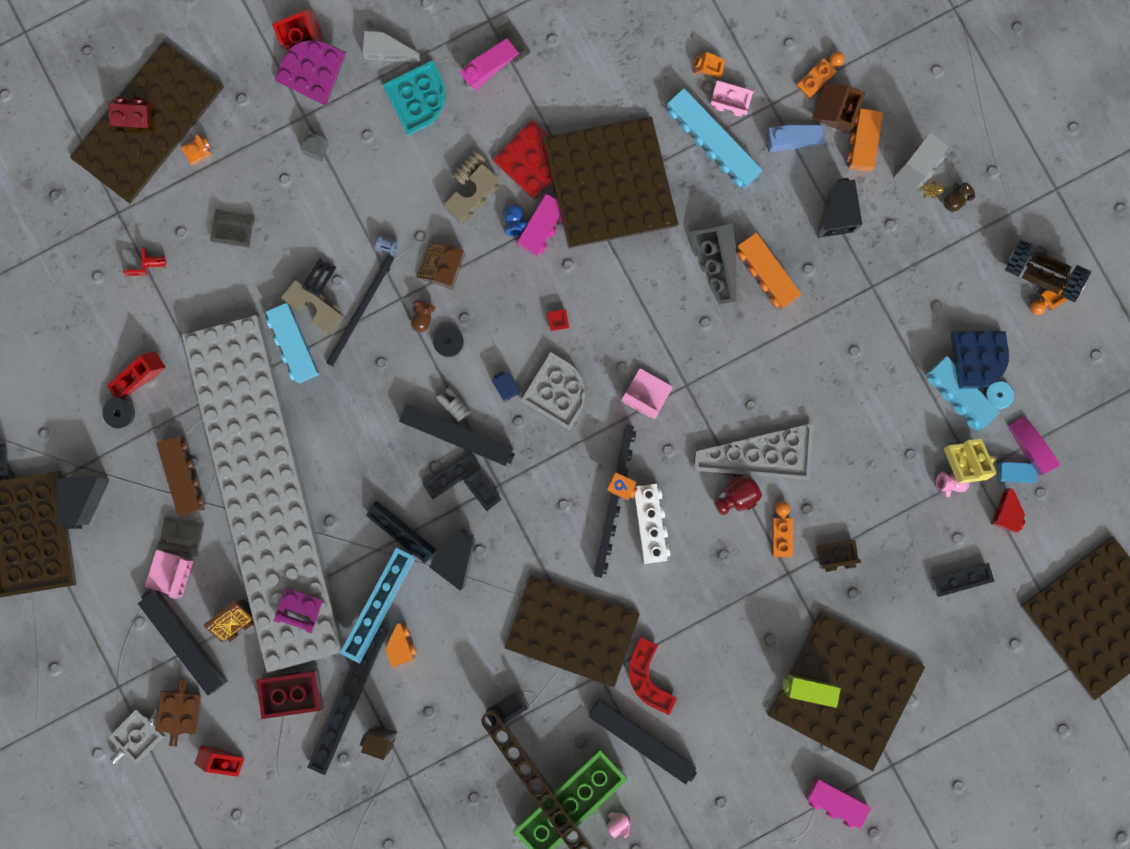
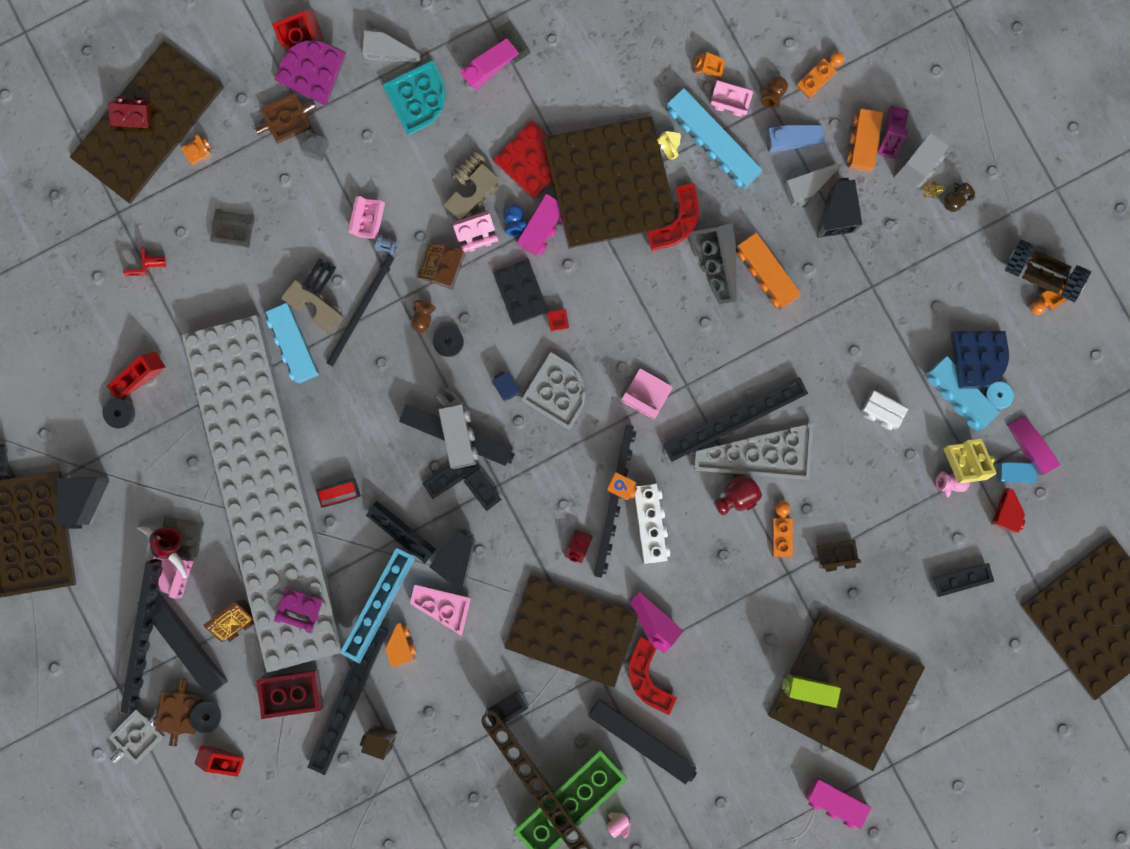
reddish brown brick [156,436,206,517] -> none
reddish brown slope [812,83,865,133] -> none
none -> black plate [120,558,163,714]
none -> dark red helmet [137,526,187,578]
none -> black piece [188,700,221,733]
none -> reddish brown plate [255,93,317,144]
none -> slope [316,478,361,508]
none -> bright pink bracket [348,196,385,239]
none -> bright pink wing [410,585,471,636]
none -> light grey brick [439,405,479,469]
none -> bright pink plate [452,211,498,252]
none -> black plate [493,259,549,326]
none -> dark red bracket [564,529,593,563]
none -> dark pink slope [630,592,683,653]
none -> red plate [647,183,700,251]
none -> light yellow piece [657,131,681,159]
none -> black plate [663,377,808,462]
none -> reddish brown animal [760,76,788,108]
none -> light grey slope [784,162,842,207]
none -> white brick [861,390,908,430]
none -> magenta bracket [877,105,909,159]

